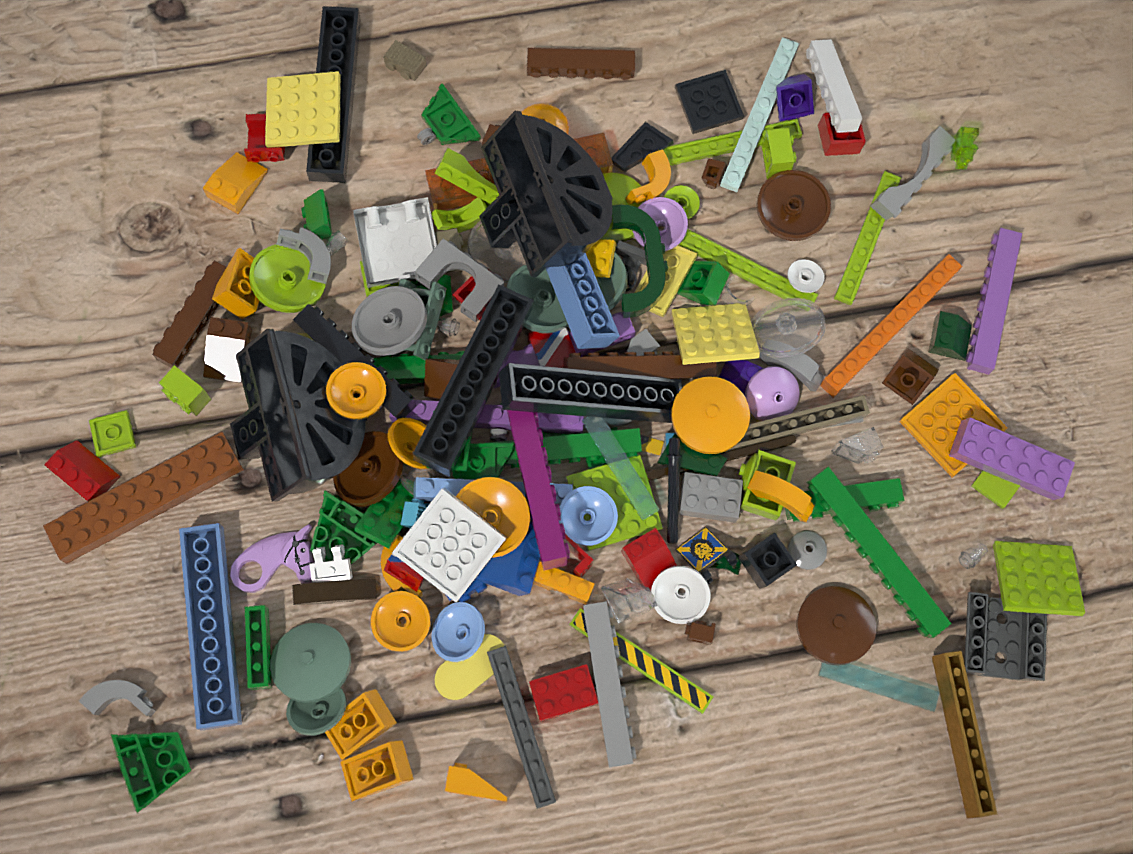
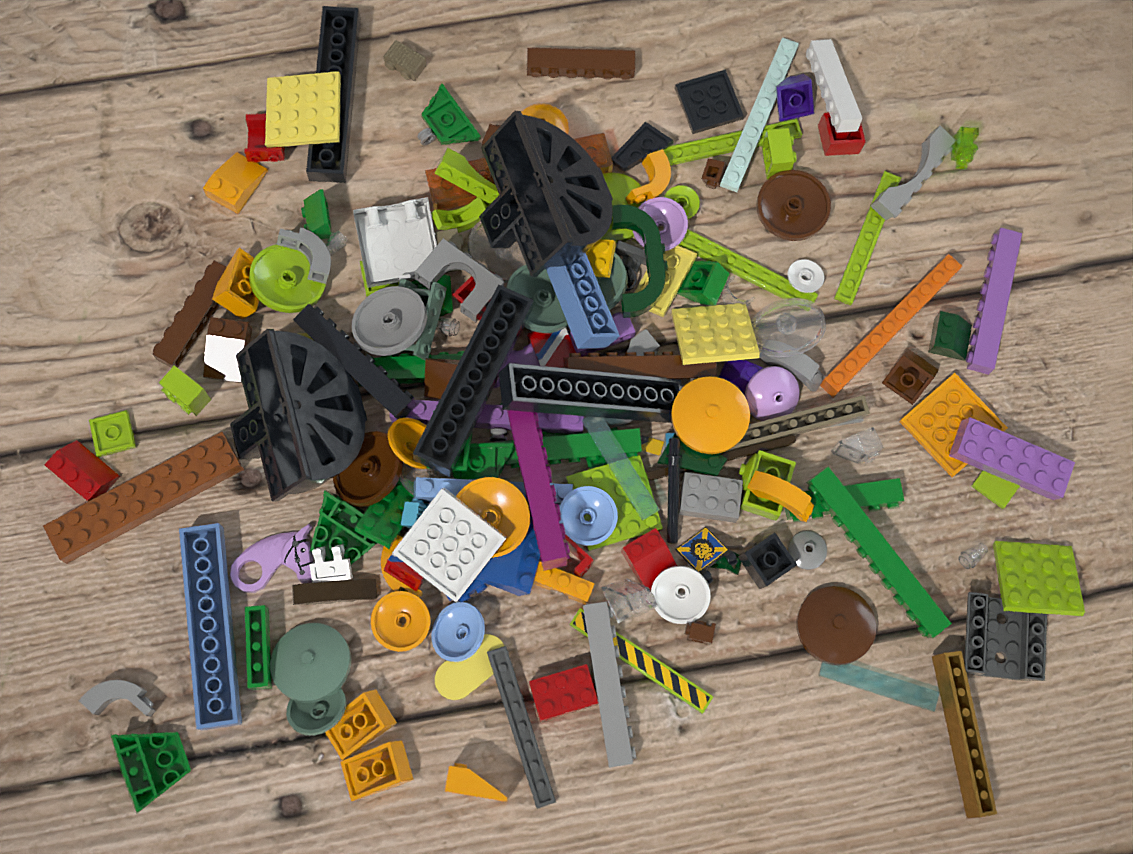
light orange dish [326,362,386,419] -> none

